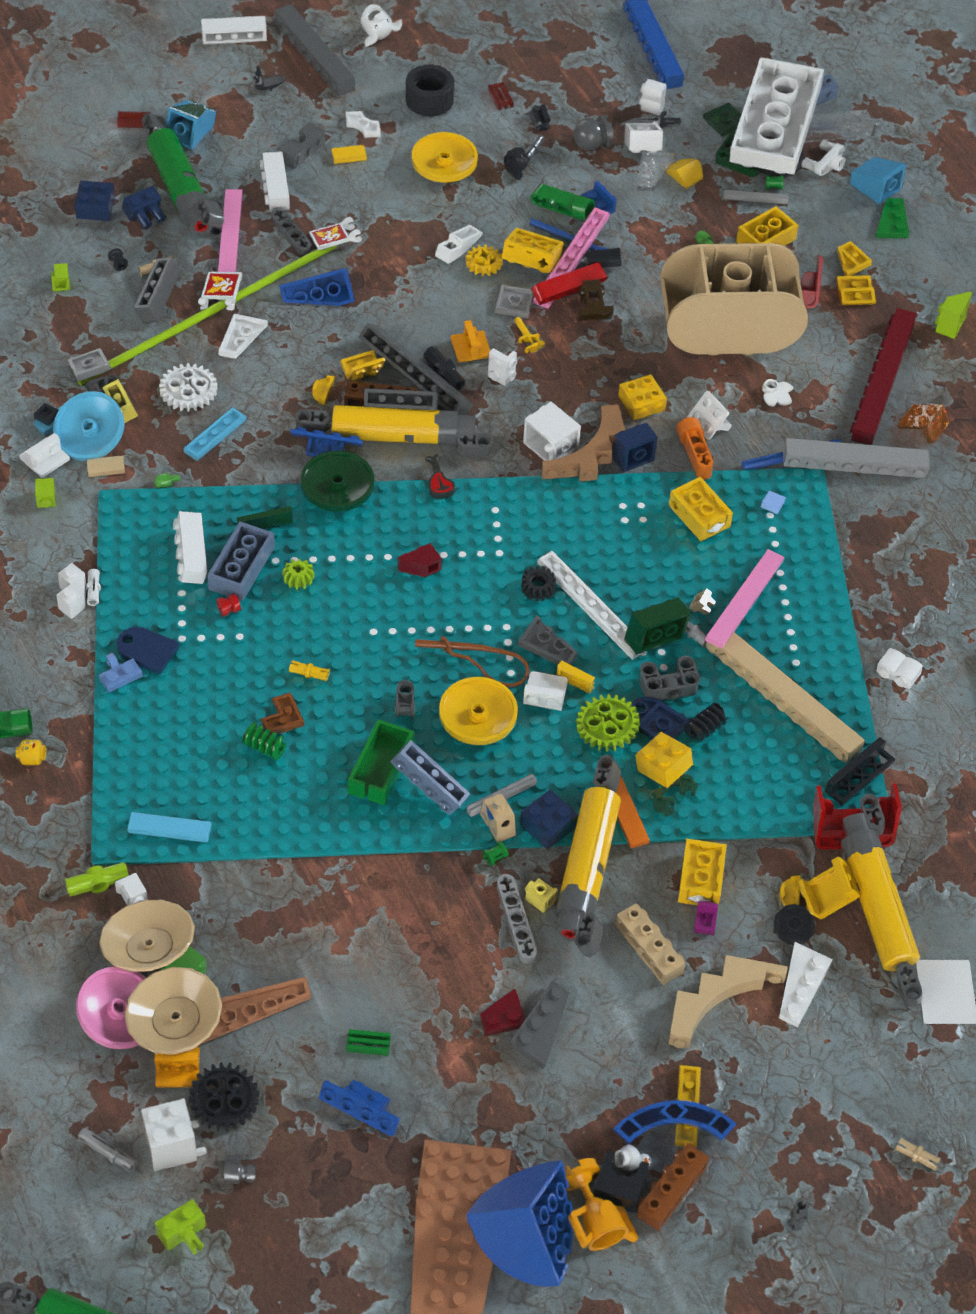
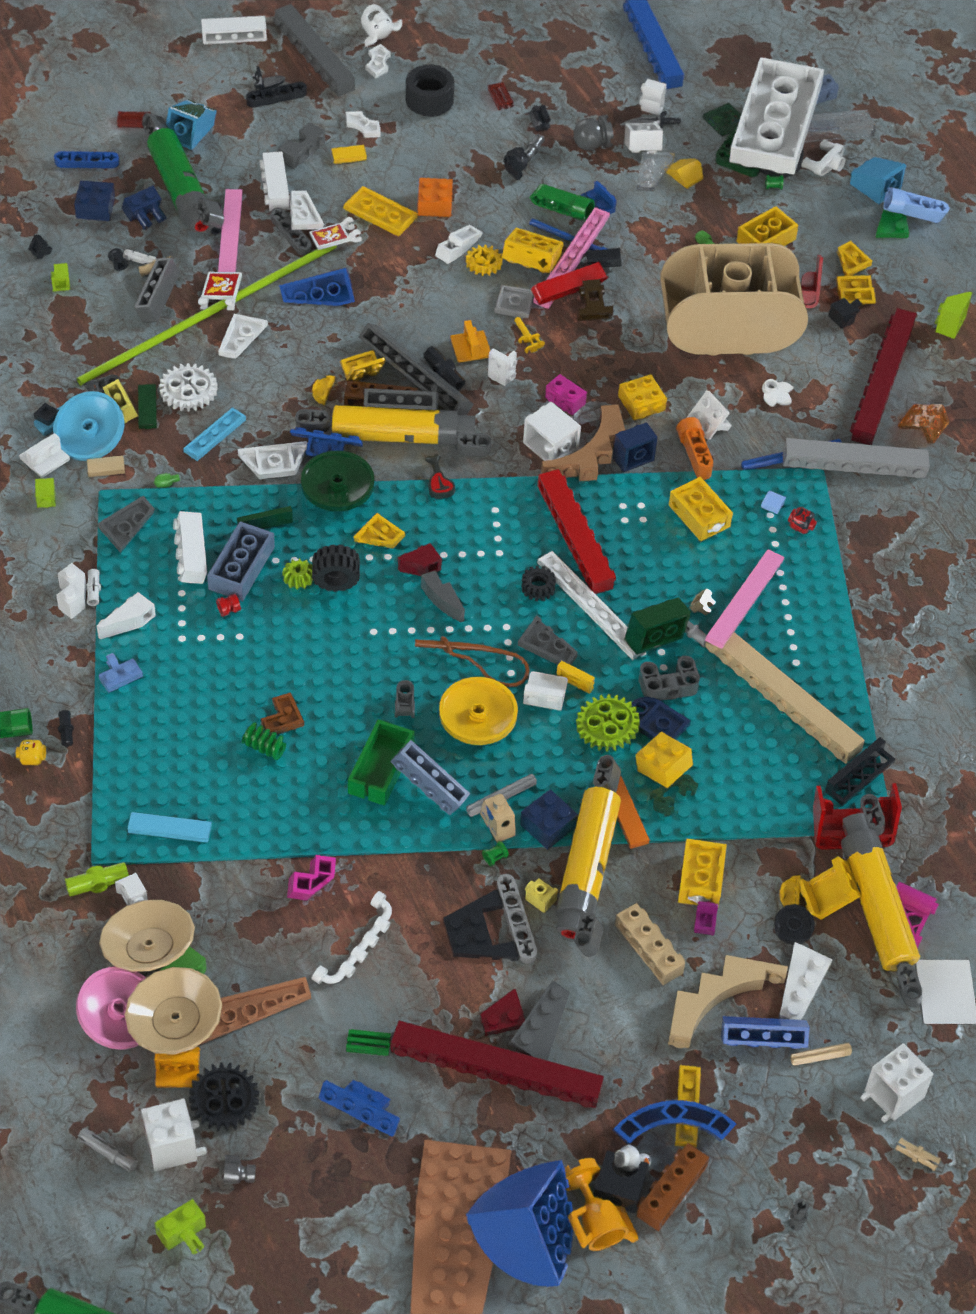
light grey tile [67,348,111,381] -> none
dark blue tile [117,627,180,675] -> none
yellow pin [289,660,330,681] -> none
yellow dish [412,132,478,183] -> none
black piece [684,702,727,742] -> none
light grey axle [723,190,788,204] -> none
white brick [877,648,923,689] -> none
none -> black tile [28,235,53,259]
none -> blue beam [54,151,119,169]
none -> black axle [58,710,74,748]
none -> white slope [97,592,156,639]
none -> dark grey wing [98,496,155,553]
none -> white axle [123,249,156,265]
none -> dark green tile [138,384,157,429]
none -> white wing [238,441,307,479]
none -> black beam [246,82,307,108]
none -> dark pink brick [287,855,336,900]
none -> white wing [290,191,324,230]
none -> black tyre [312,545,360,592]
none -> white bar [312,891,392,984]
none -> yellow tile [344,186,418,237]
none -> yellow wing [353,513,405,549]
none -> white tile [366,44,391,78]
none -> dark red brick [391,1020,604,1108]
none -> orange brick [418,178,453,217]
none -> dark grey slope [421,571,465,622]
none -> black wing [443,889,518,961]
none -> red brick [537,469,616,594]
none -> dark pink brick [545,374,587,415]
none -> blue brick [721,1016,810,1049]
none -> red head [788,507,817,534]
none -> tan axle [790,1043,852,1066]
none -> black brick [828,298,862,329]
none -> white container [860,1043,934,1123]
none -> light blue beam [883,187,949,223]
none -> dark pink piece [896,882,939,948]

